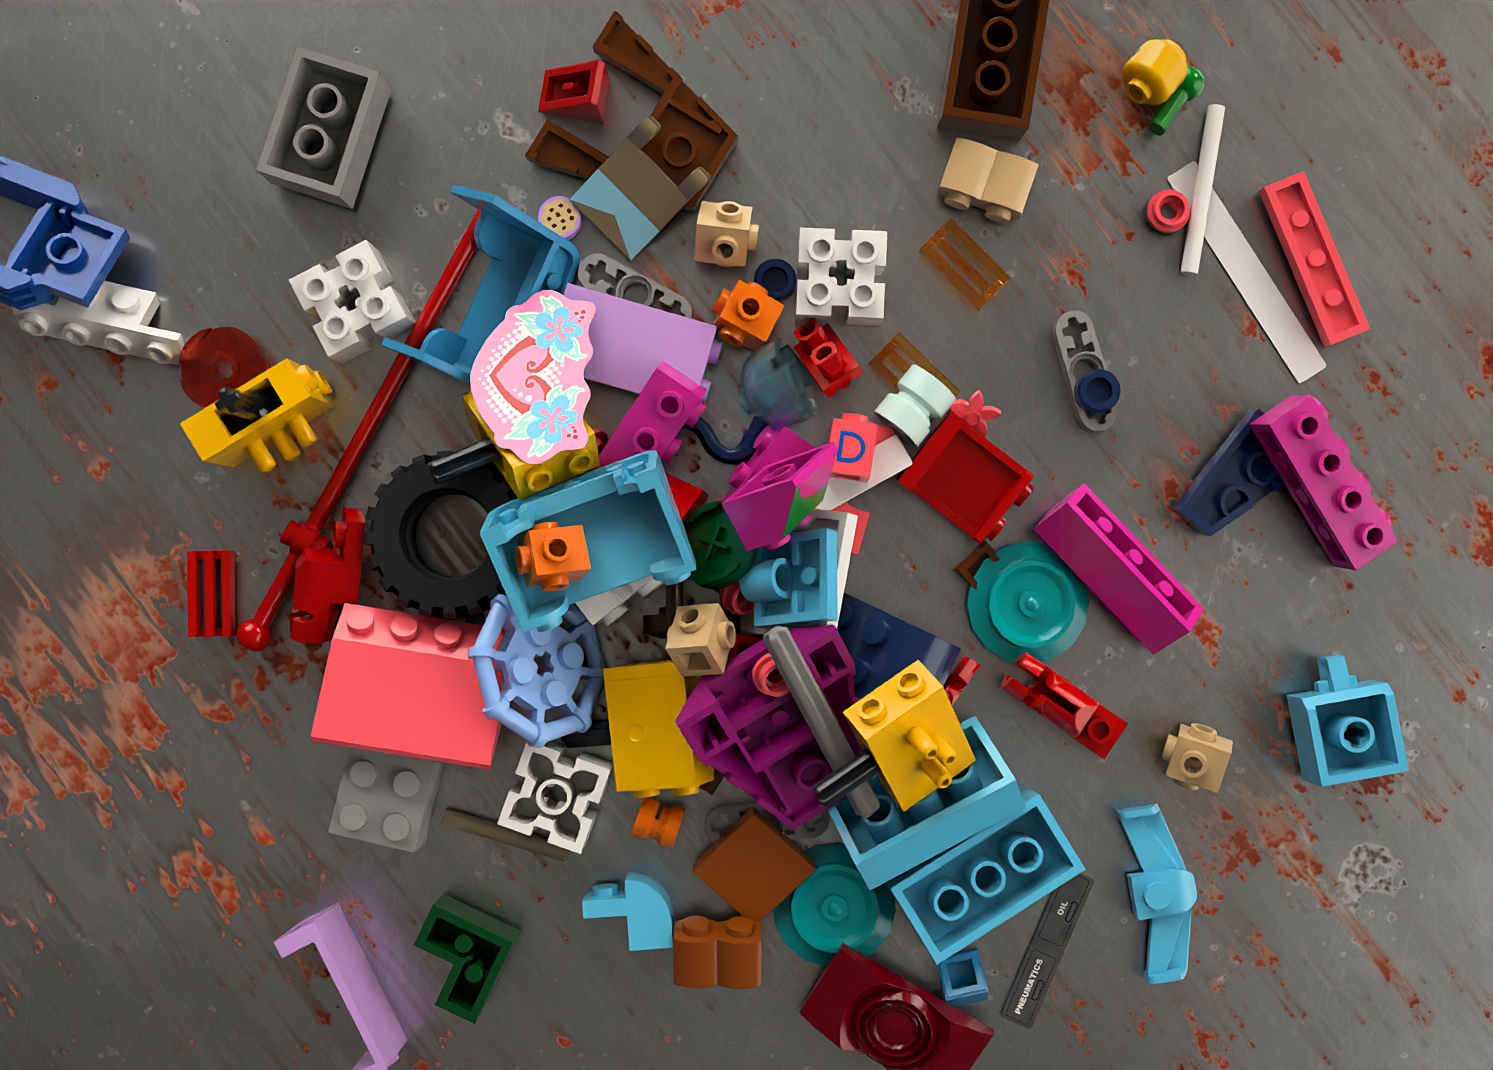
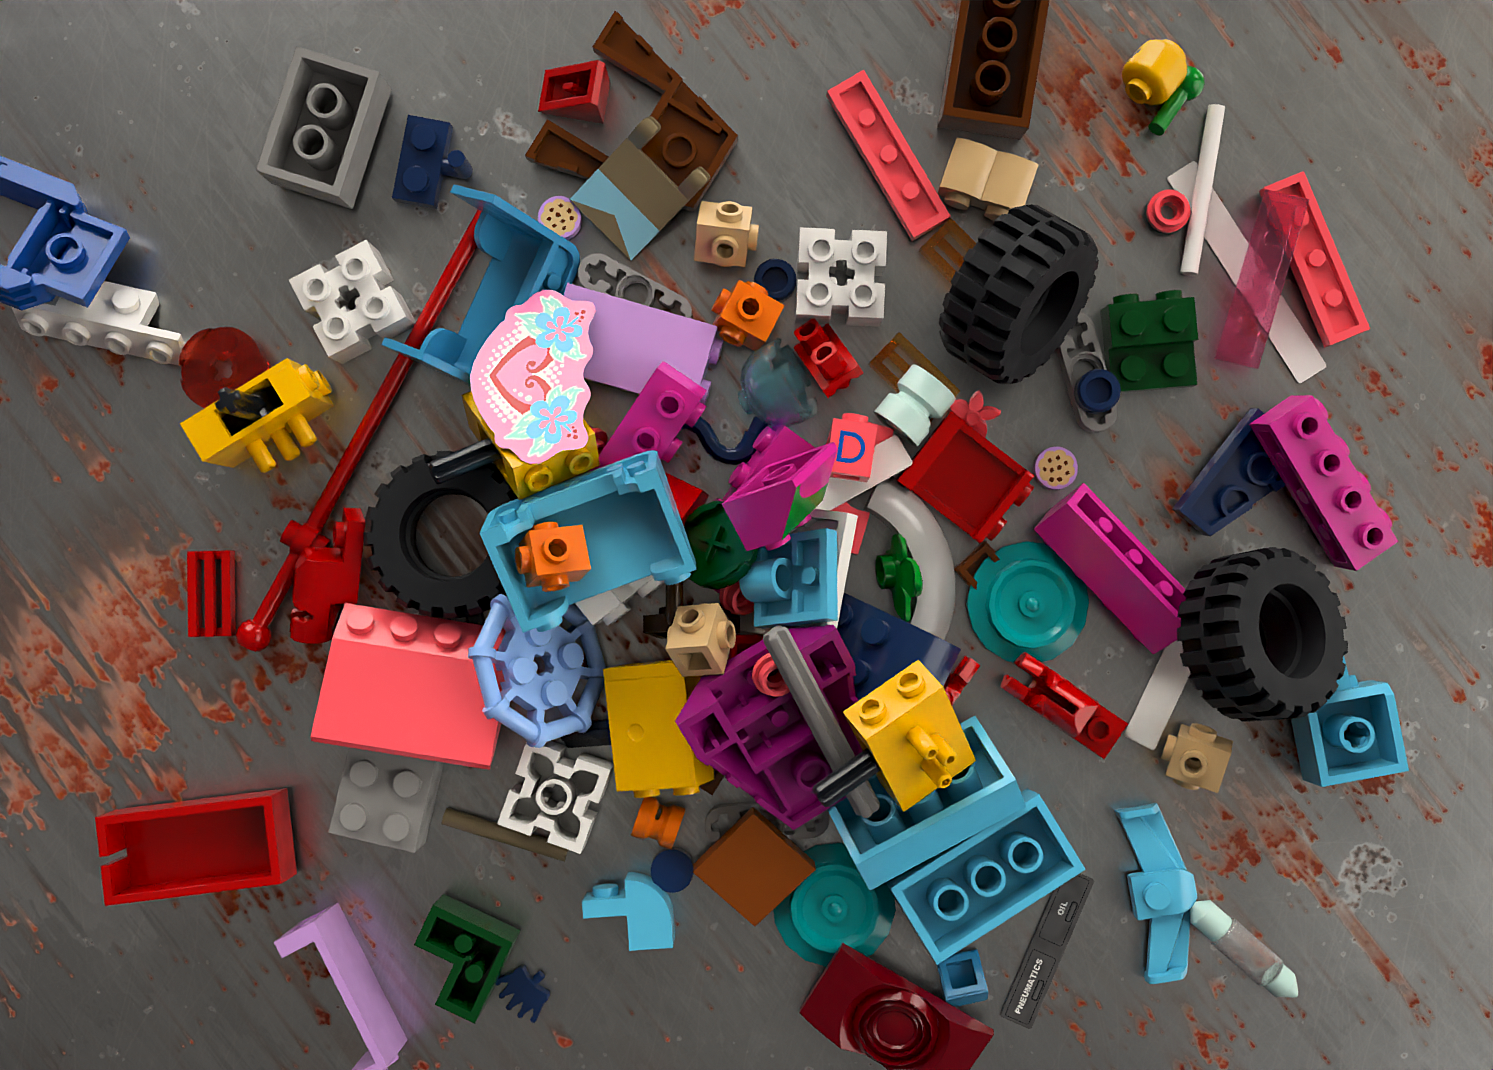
dark orange brick [673,915,762,989] -> none
none -> red piece [95,788,297,906]
none -> dark blue plate [392,115,473,209]
none -> dark blue piece [495,965,550,1023]
none -> dark blue tile [651,847,694,893]
none -> coral plate [826,70,951,241]
none -> light grey brick [863,476,956,640]
none -> green plate [875,534,923,622]
none -> black tyre [939,204,1099,384]
none -> tile [1032,447,1078,490]
none -> dark green plate [1100,290,1199,393]
none -> white sticker [1124,640,1191,750]
none -> black tyre [1177,547,1348,722]
none -> piece [1190,900,1298,998]
none -> clear pink plate [1214,189,1310,370]

